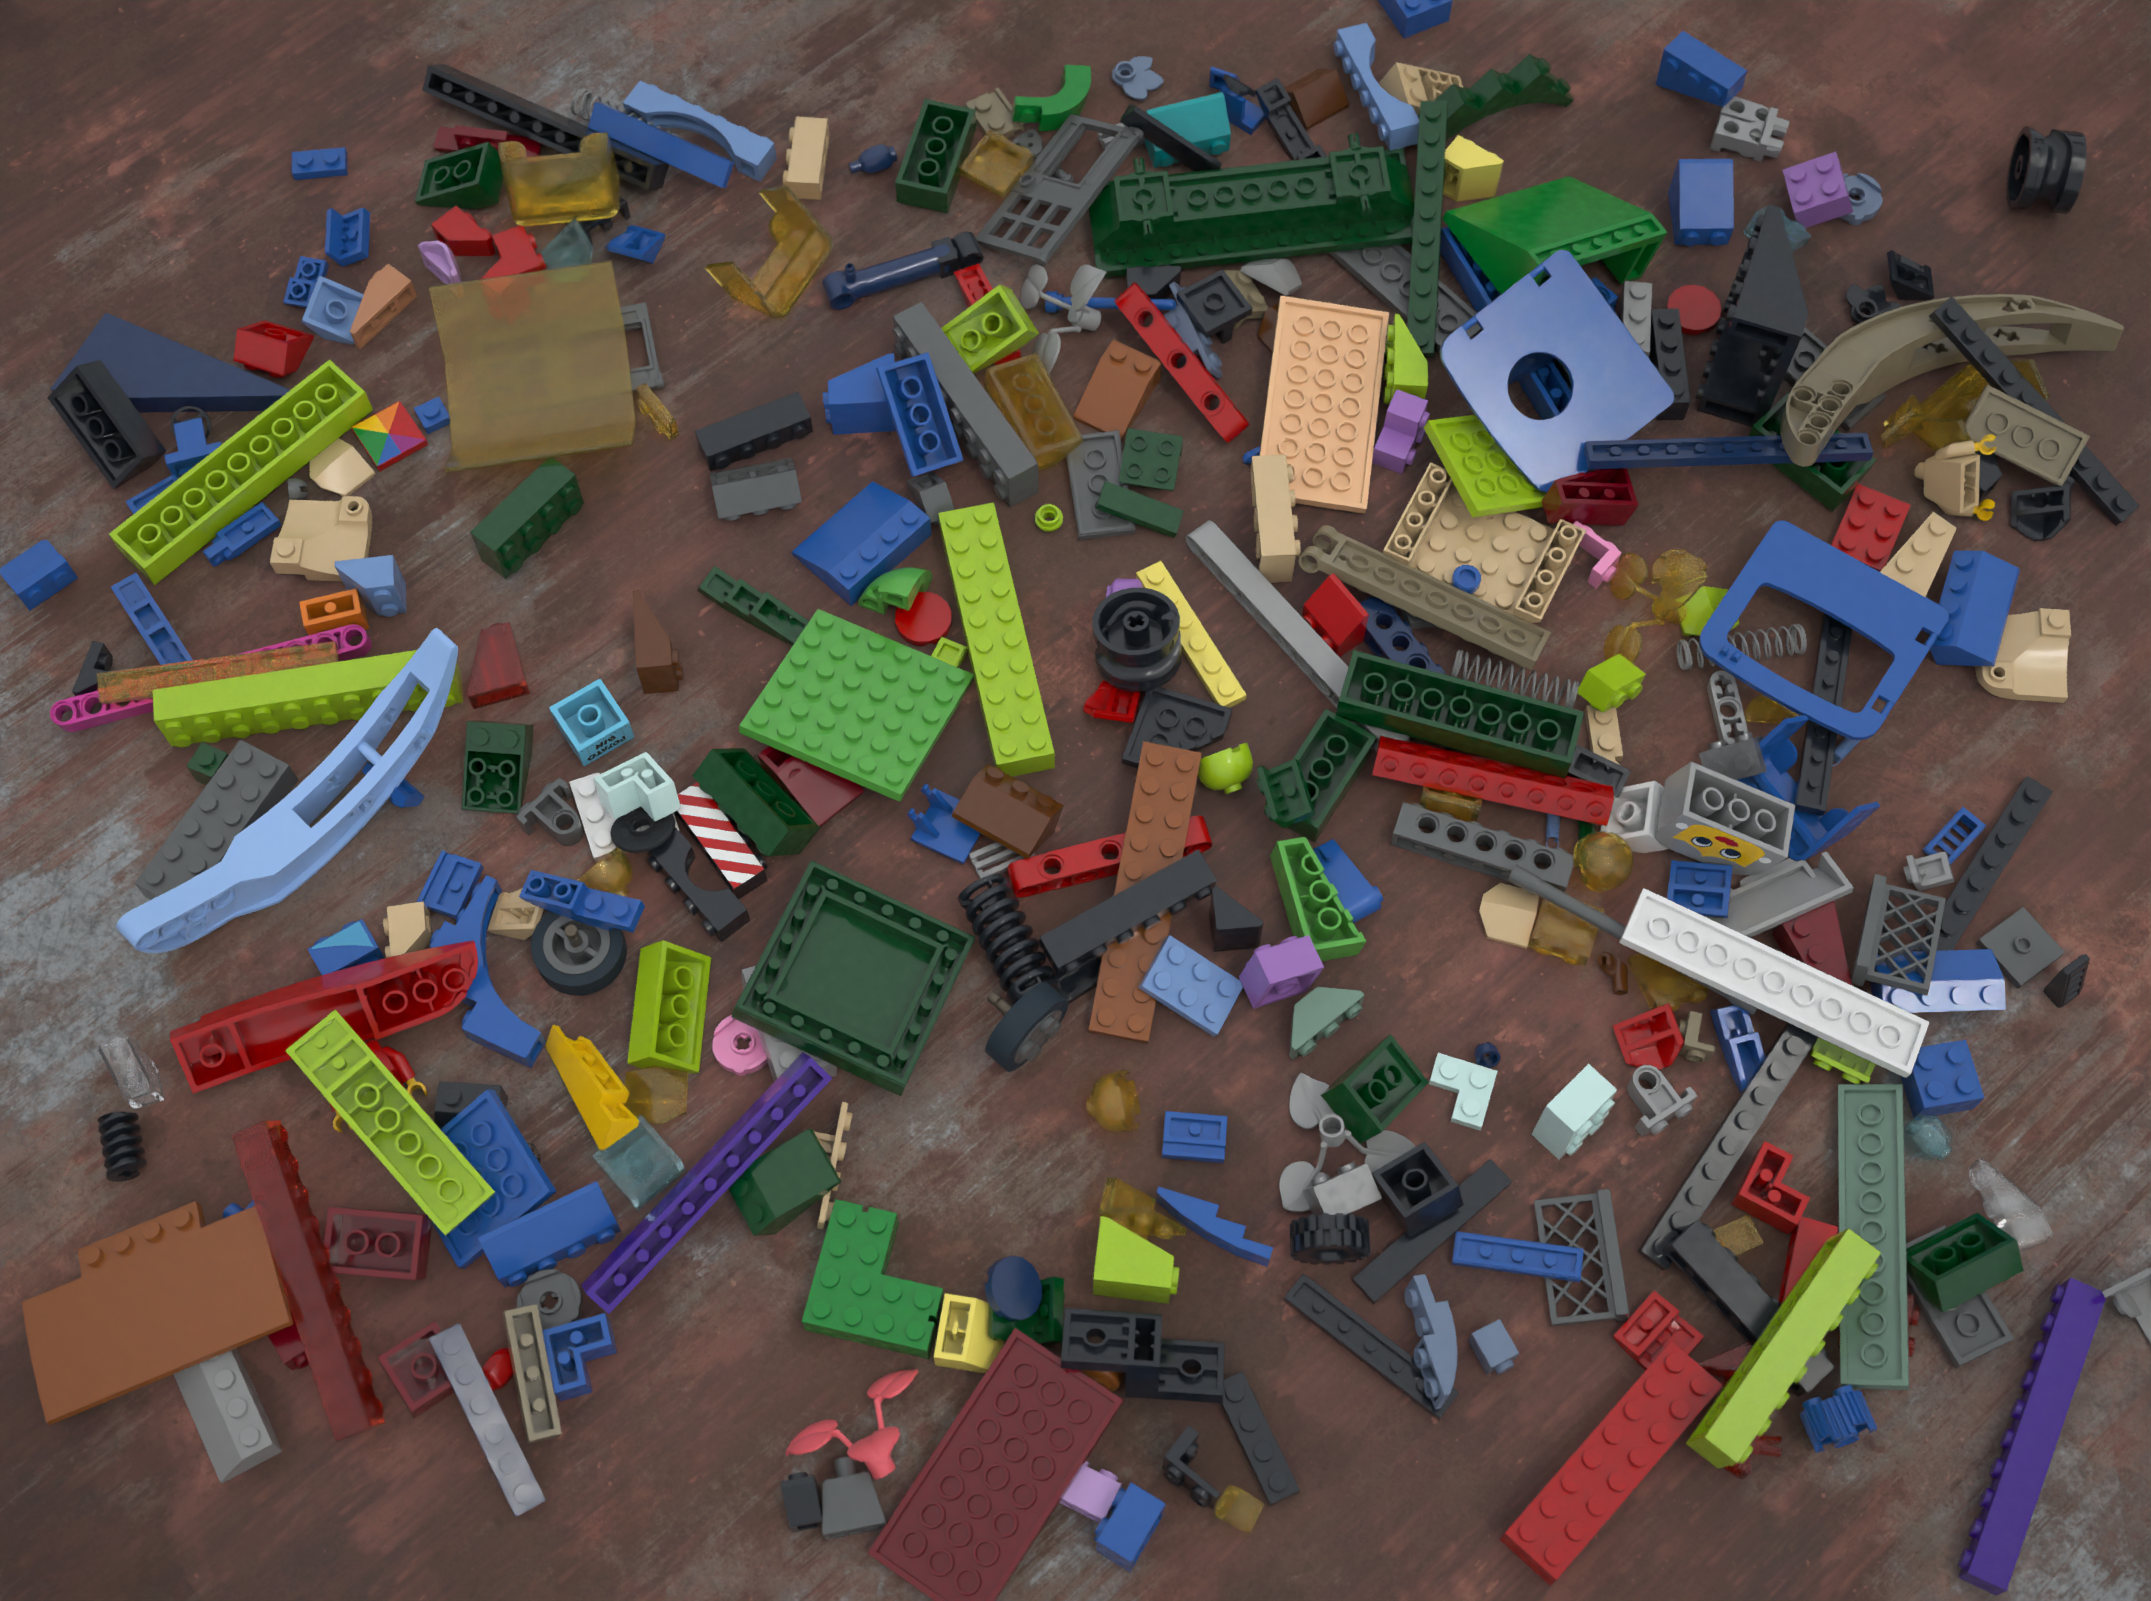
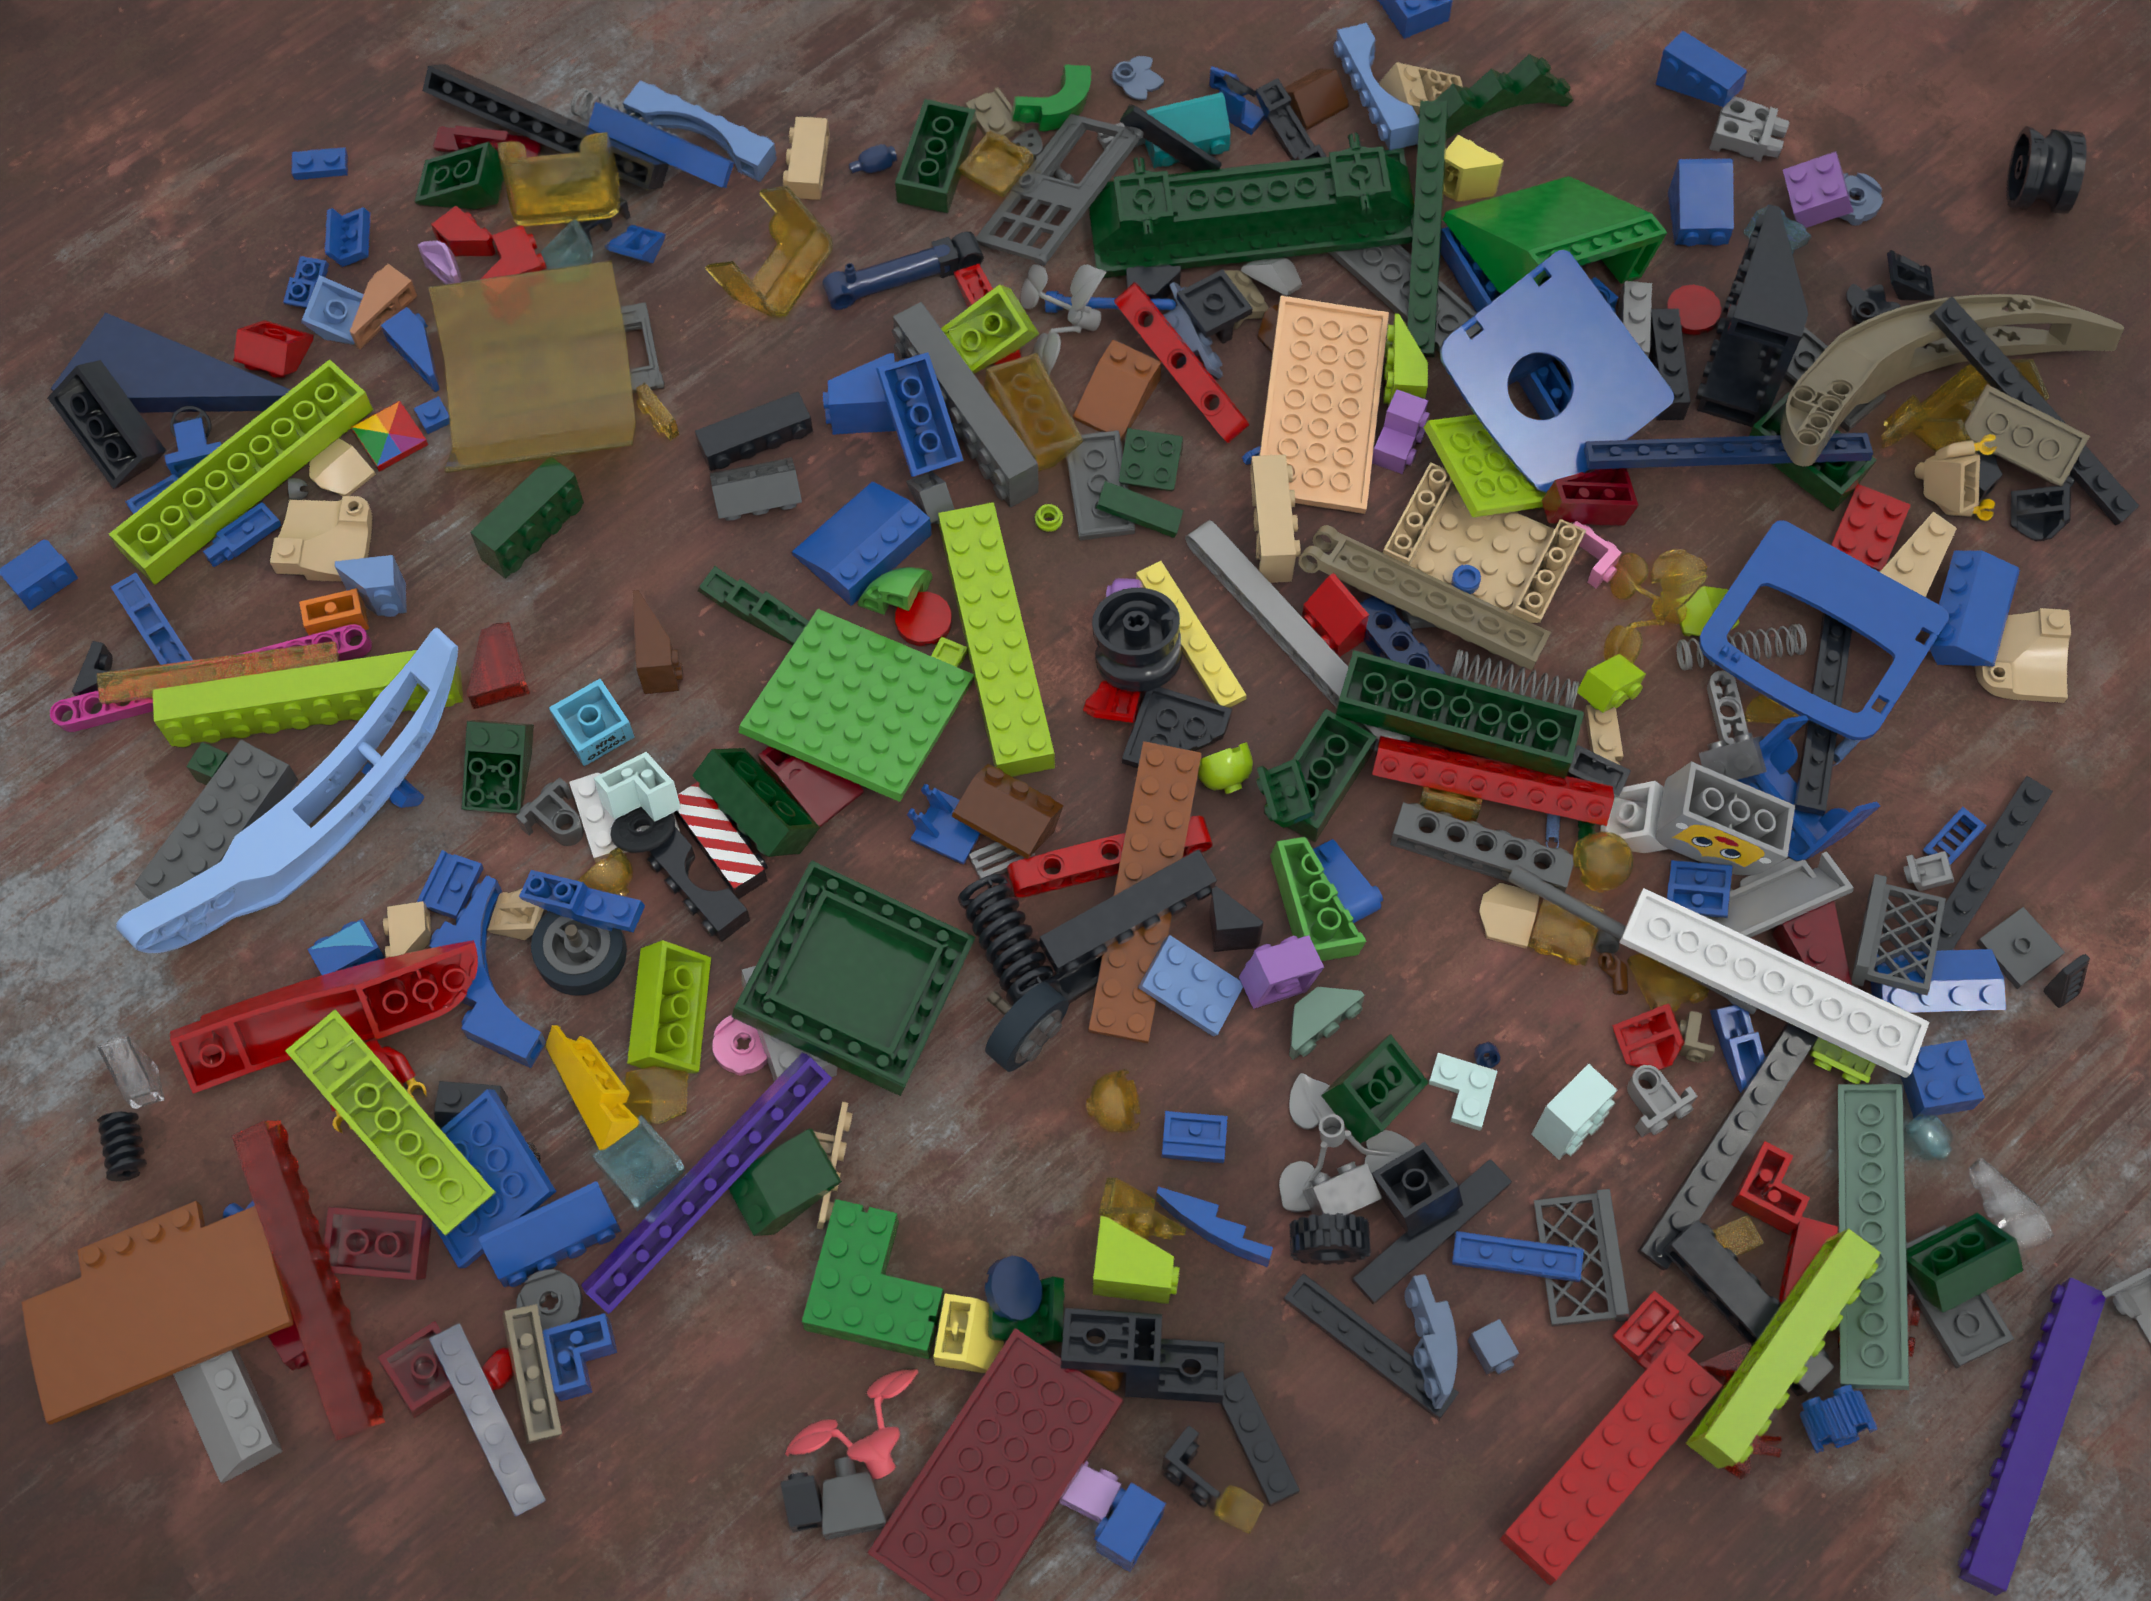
none -> blue slope [380,307,440,392]
none -> dark grey hinge [1595,930,1619,953]

